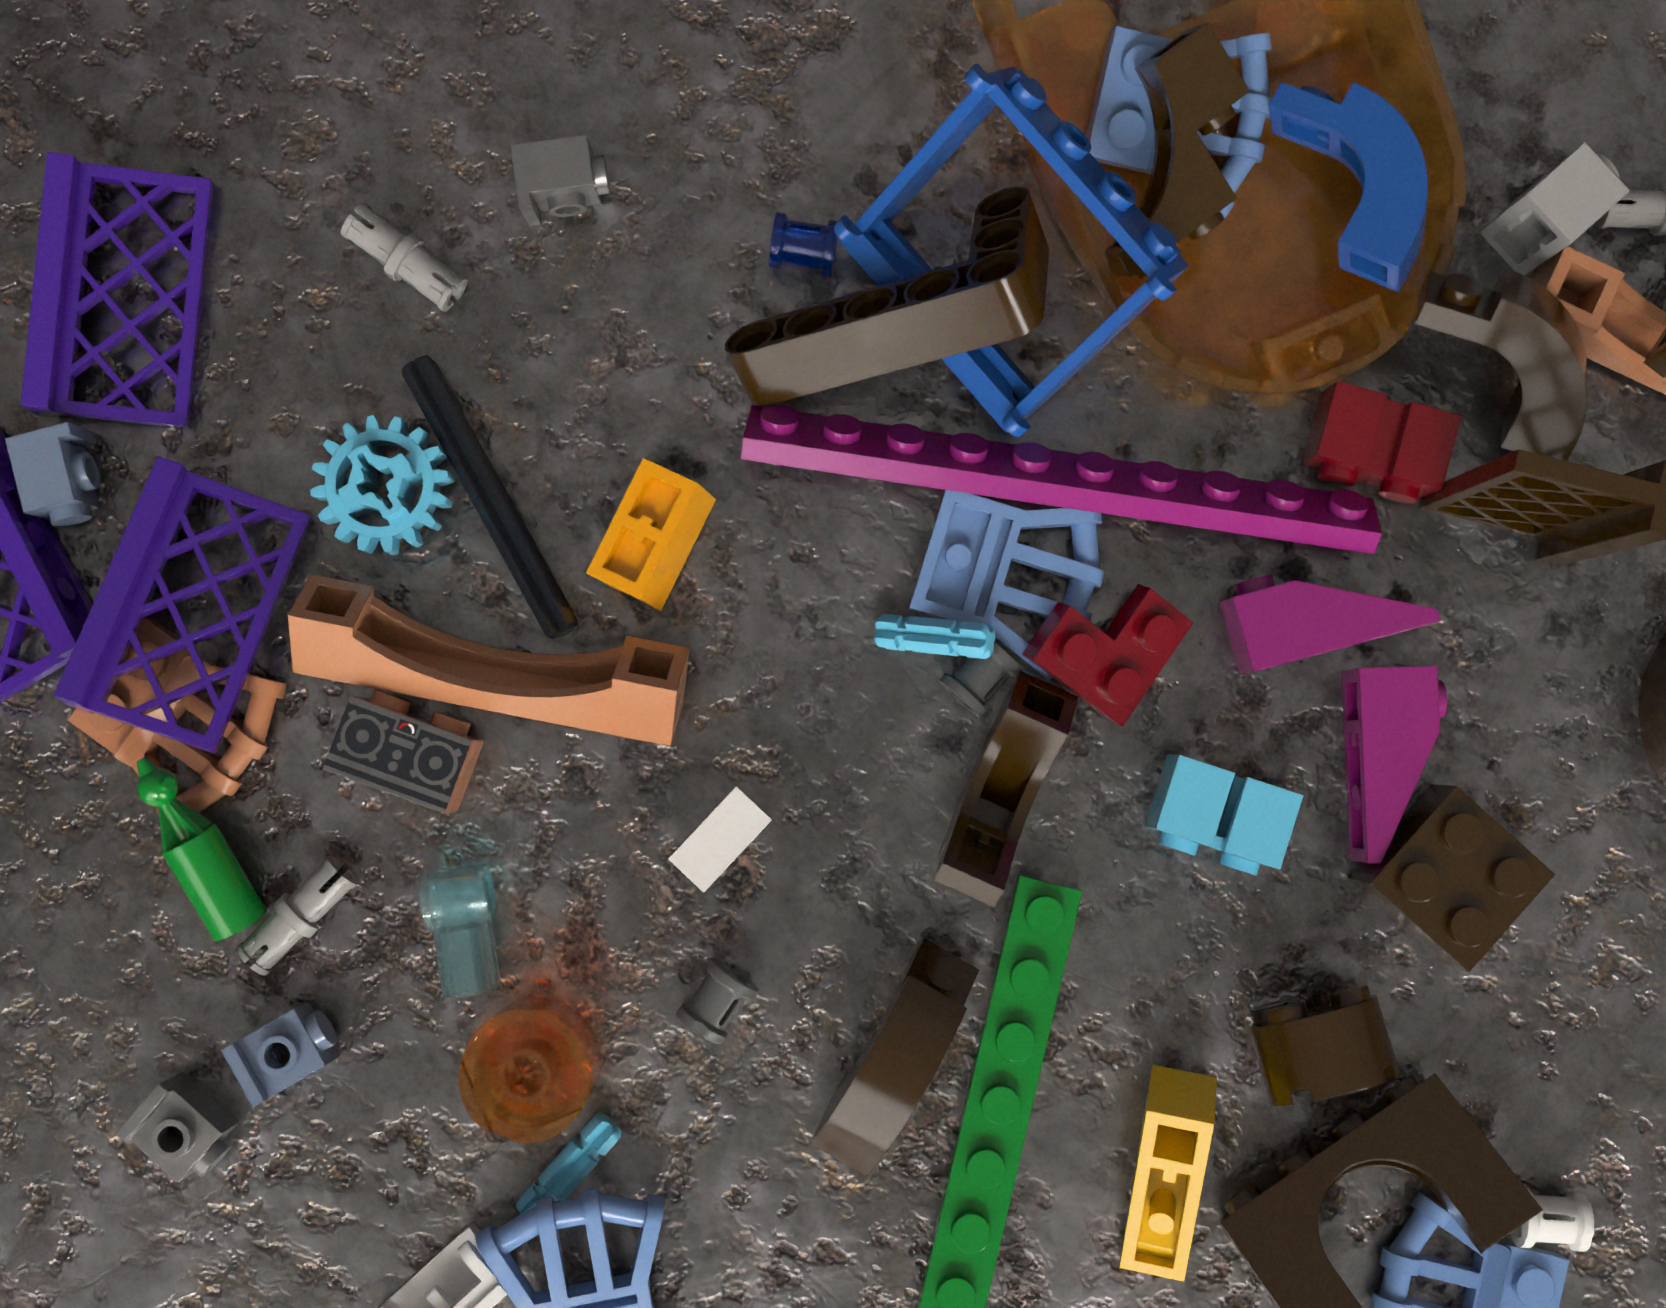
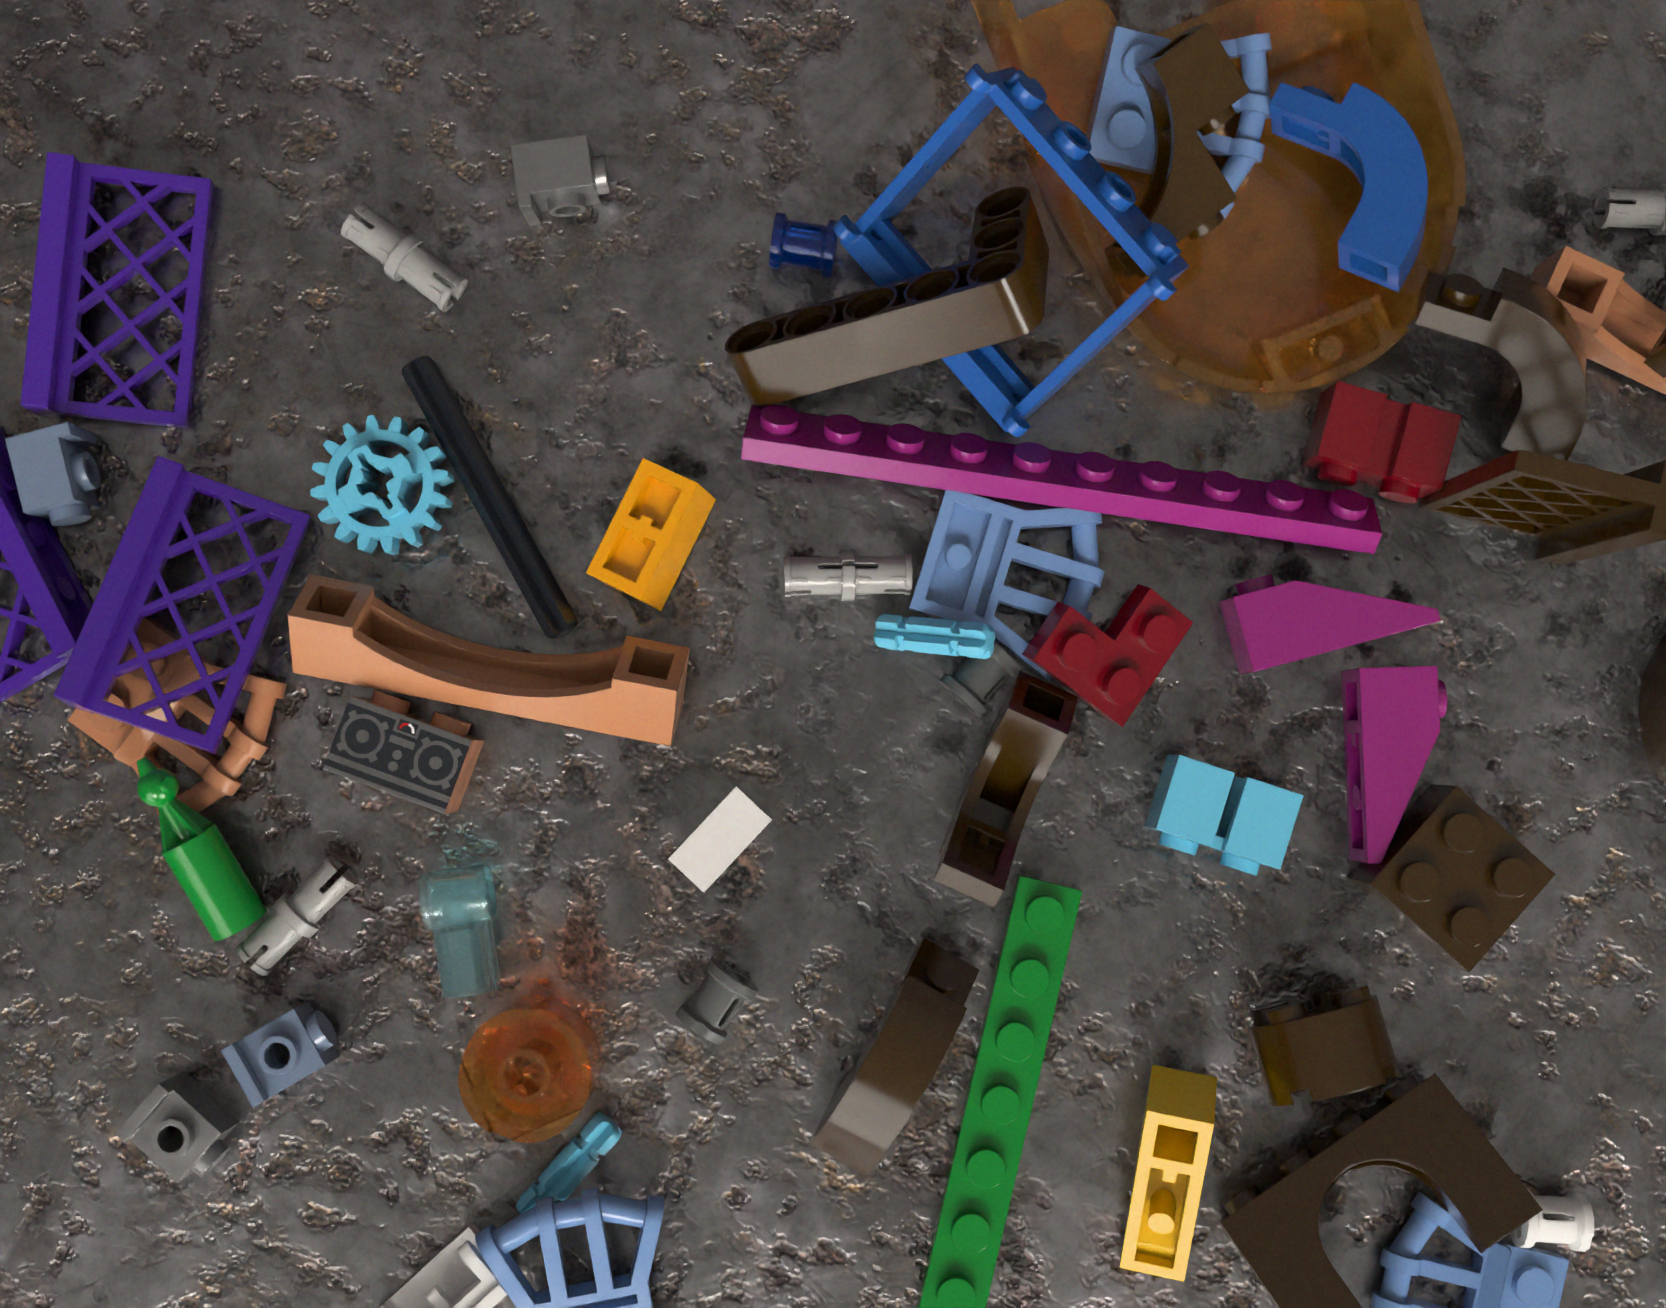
light grey brick [1479,142,1630,275] -> none
none -> light grey pin [784,550,912,601]

